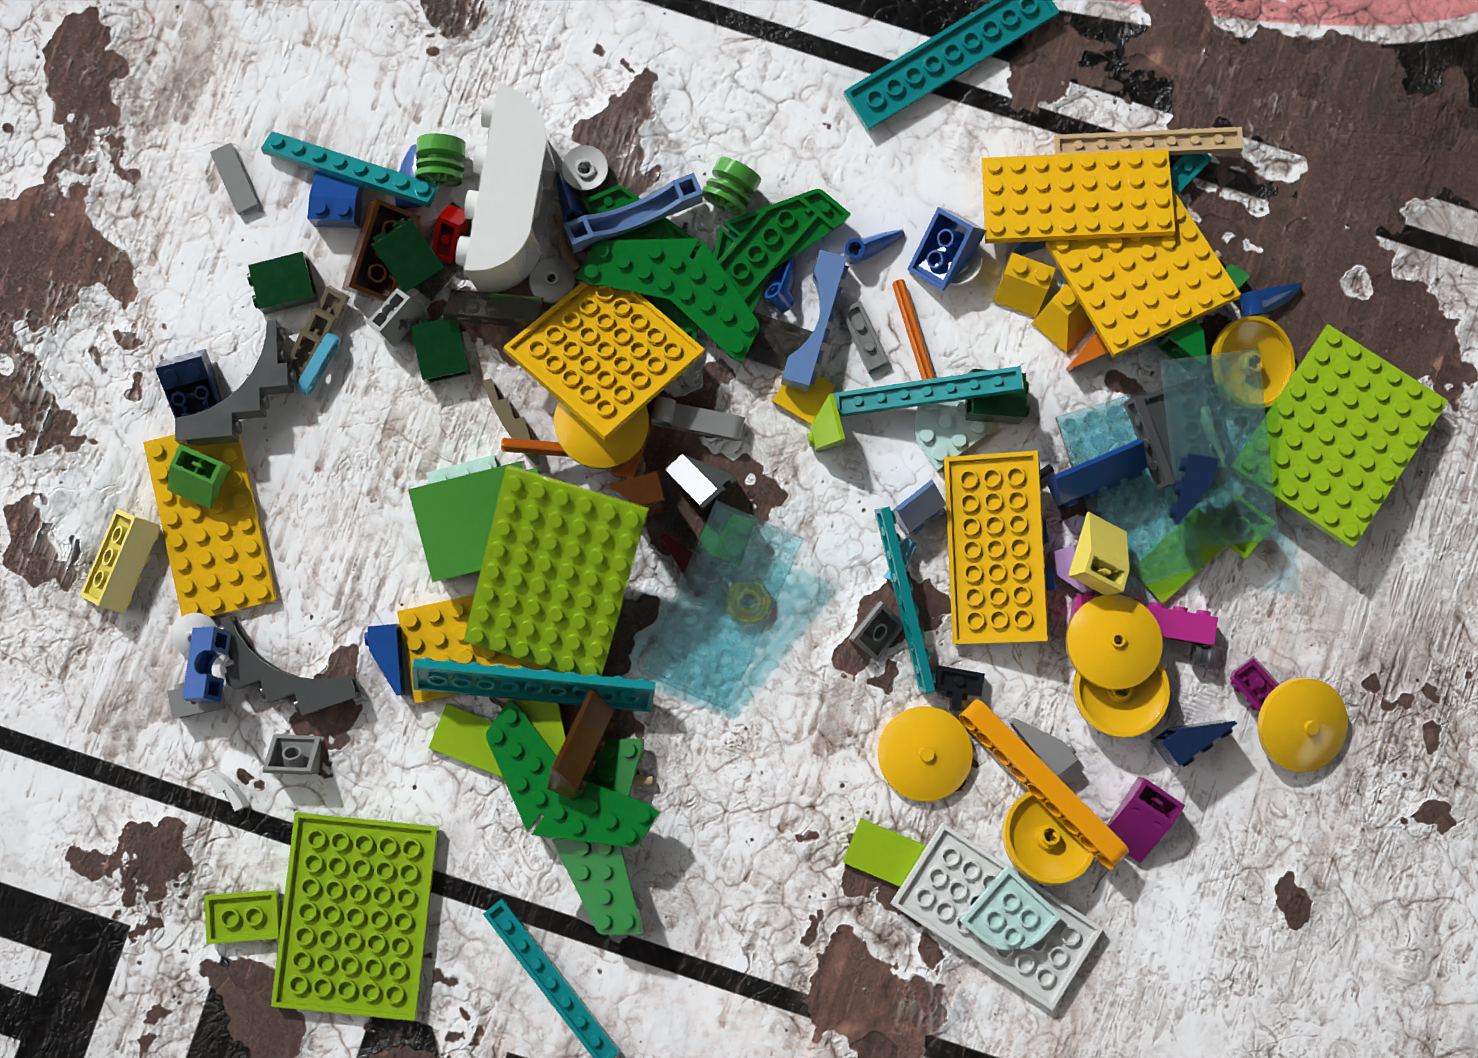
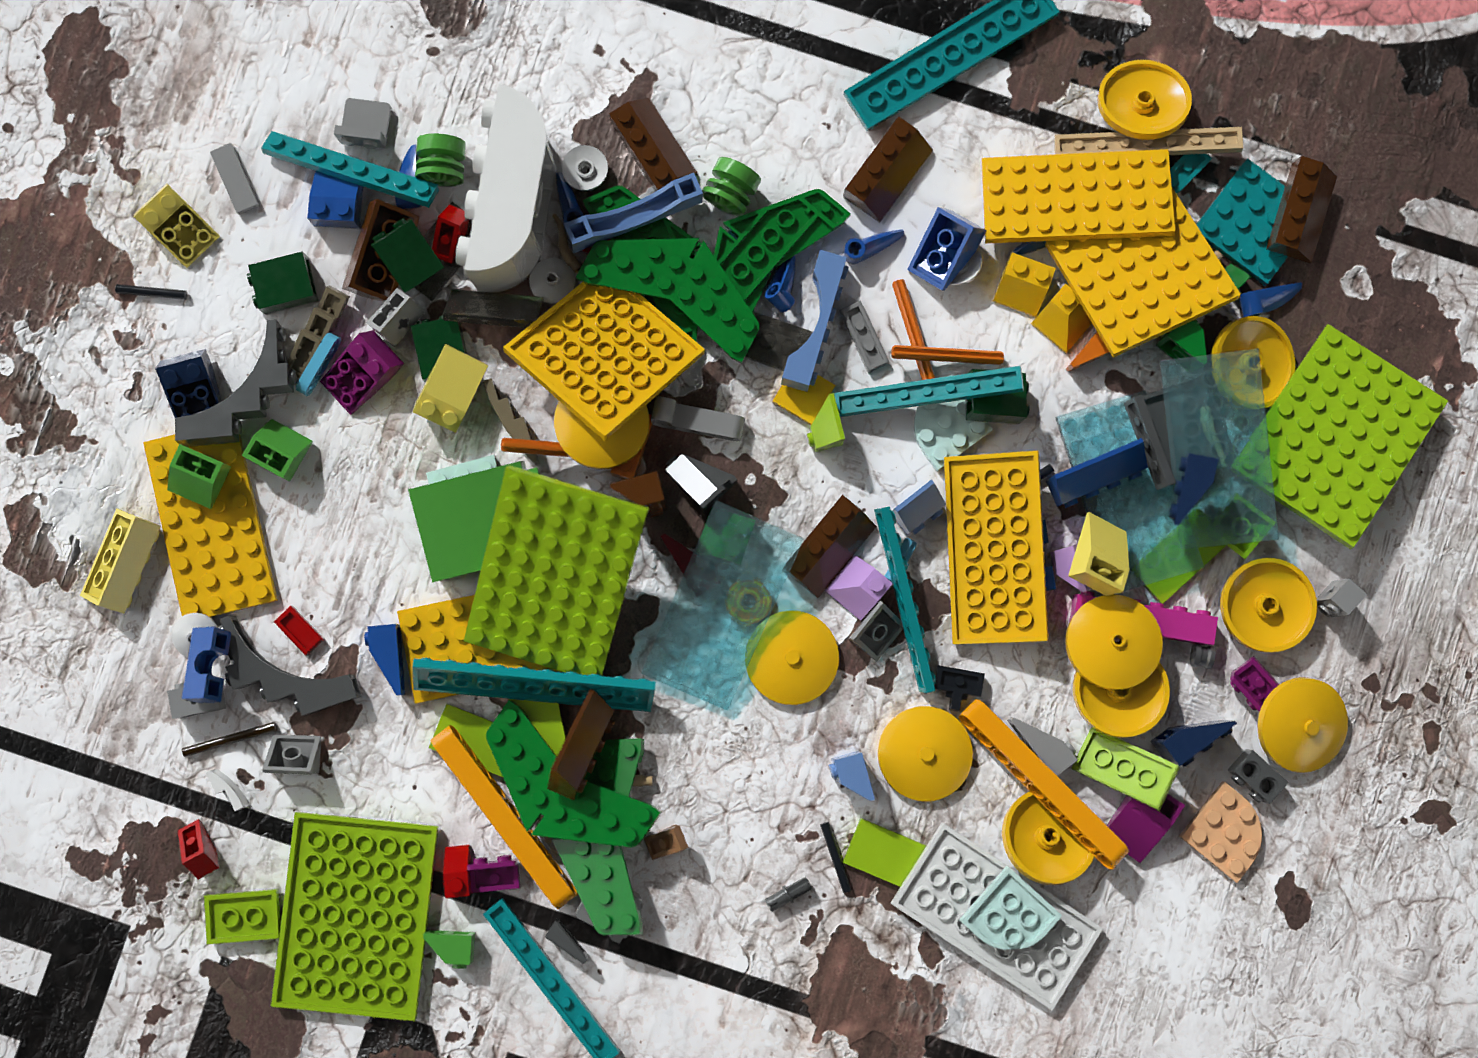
none -> black bar [115,284,187,300]
none -> light yellow slope [133,183,220,268]
none -> red slope [178,819,219,879]
none -> dark brown bar [182,722,277,757]
none -> bright green slope [242,419,313,482]
none -> red tile [274,605,325,656]
none -> magenta slope [320,330,404,415]
none -> light grey bracket [334,98,392,149]
none -> light yellow slope [413,344,488,433]
none -> bright green slope [423,930,475,969]
none -> light orange beam [431,725,578,909]
none -> red slope [443,844,472,898]
none -> magenta bracket [467,855,520,893]
none -> dark grey slope [545,918,589,964]
none -> reddish brown slope [609,98,698,192]
none -> medium nougat slope [644,824,688,860]
none -> yellow dish [745,610,839,705]
none -> dark grey axle [765,877,812,912]
none -> reddish brown slope [782,494,877,598]
none -> black bar [820,821,852,893]
none -> lavender slope [825,555,893,621]
none -> medium blue slope [829,751,875,801]
none -> reddish brown slope [843,116,933,223]
none -> orange axle [891,345,1004,365]
none -> lime tile [1071,727,1180,811]
none -> yellow dish [1097,60,1192,140]
none -> light nougat plate [1179,781,1262,883]
none -> teal plate [1196,158,1288,286]
none -> yellow dish [1220,558,1317,652]
none -> dark grey brick [1228,749,1289,804]
none -> reddish brown slope [1266,156,1337,263]
none -> light grey brick [1317,578,1367,617]

